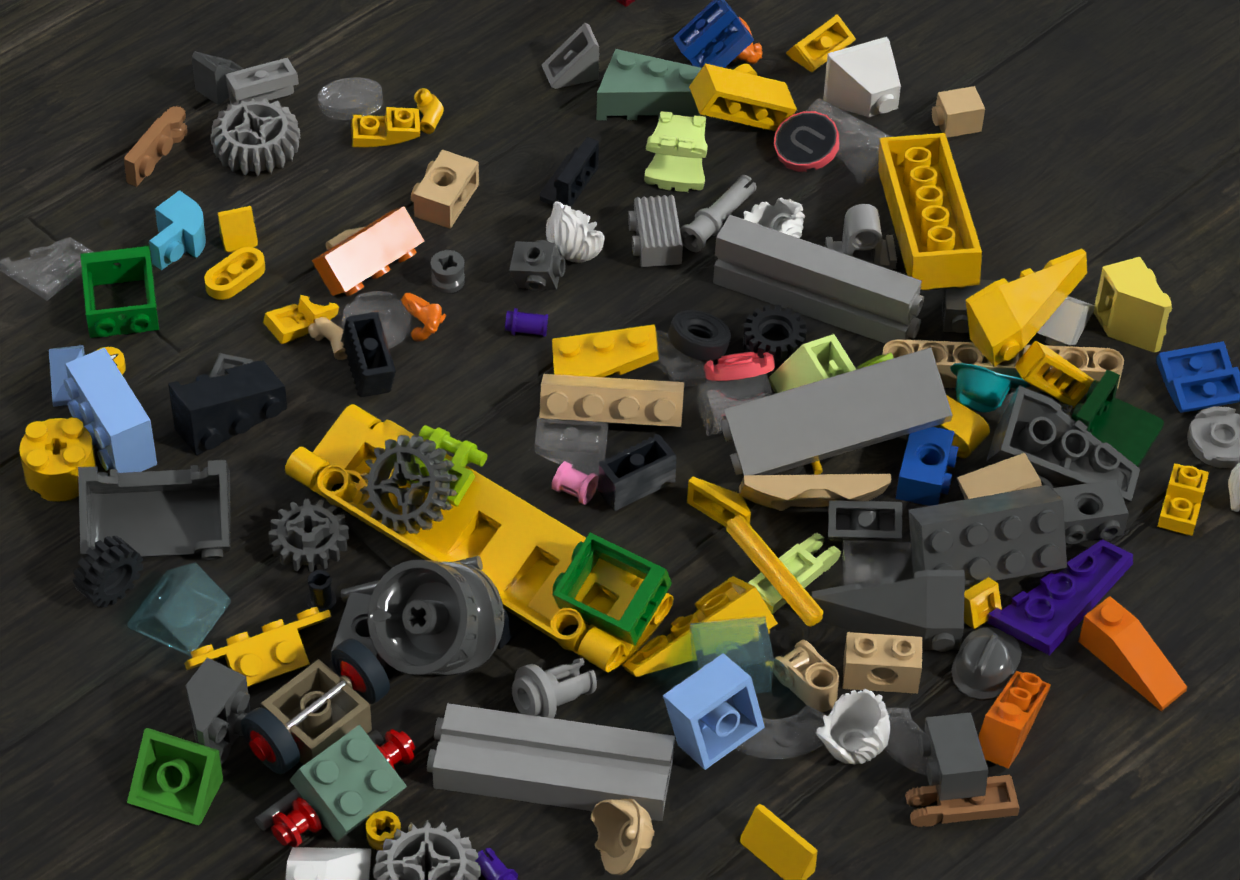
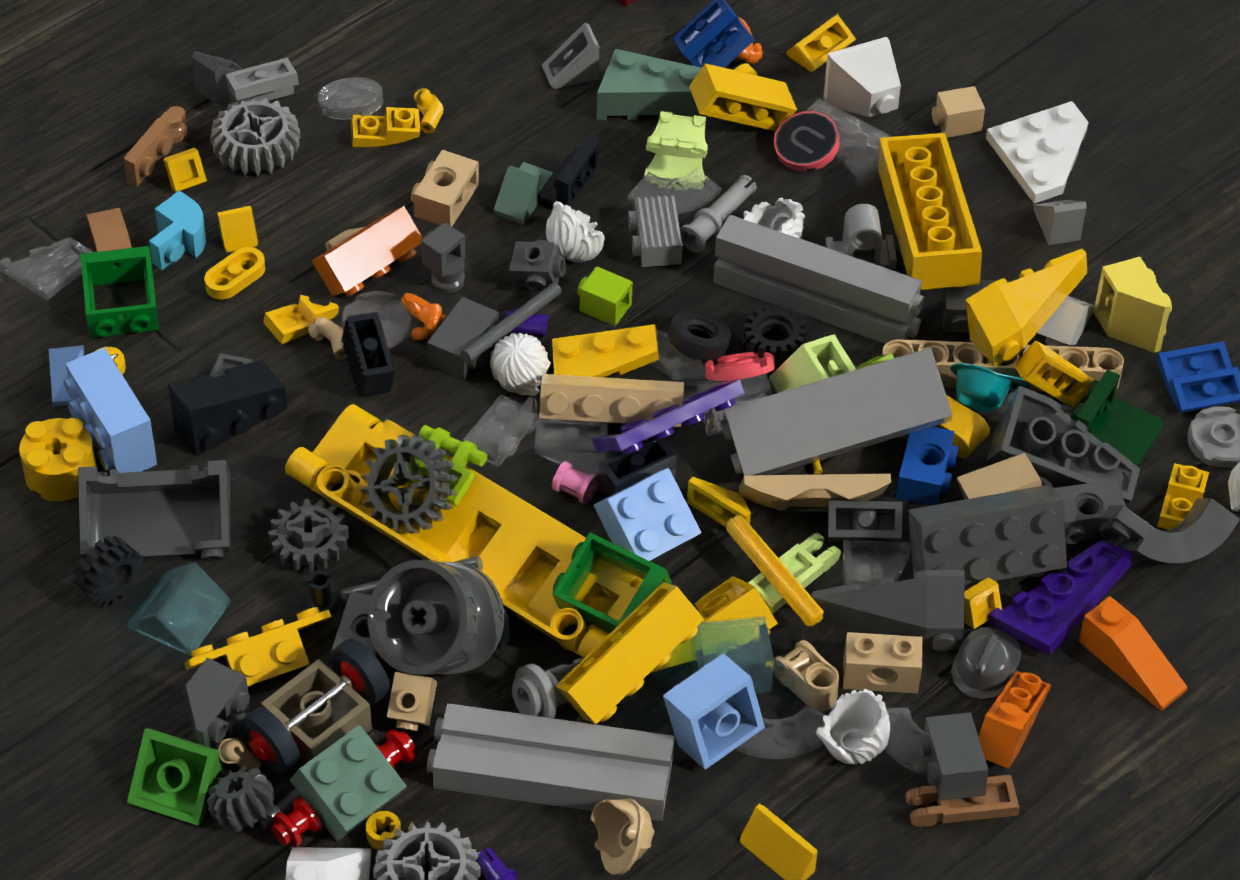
none -> medium nougat slope [86,208,132,264]
none -> yellow tile [163,148,207,192]
none -> dark grey gear [207,766,275,832]
none -> tan arm [217,738,261,770]
none -> tan brick [387,672,437,732]
none -> dark grey plate [421,222,466,277]
none -> dark grey brick [427,297,499,380]
none -> dark grey bar [460,283,562,363]
none -> clear bracket [462,394,539,467]
none -> white hair [490,333,551,396]
none -> sand green slope [494,162,553,225]
none -> yellow brick [555,582,705,724]
none -> lime brick [577,266,633,326]
none -> dark purple wing [592,380,745,455]
none -> light blue brick [593,468,701,561]
none -> clear tile [627,168,721,214]
none -> white plate [986,101,1088,203]
none -> light grey slope [1033,200,1087,245]
none -> dark grey arch [1103,498,1240,563]

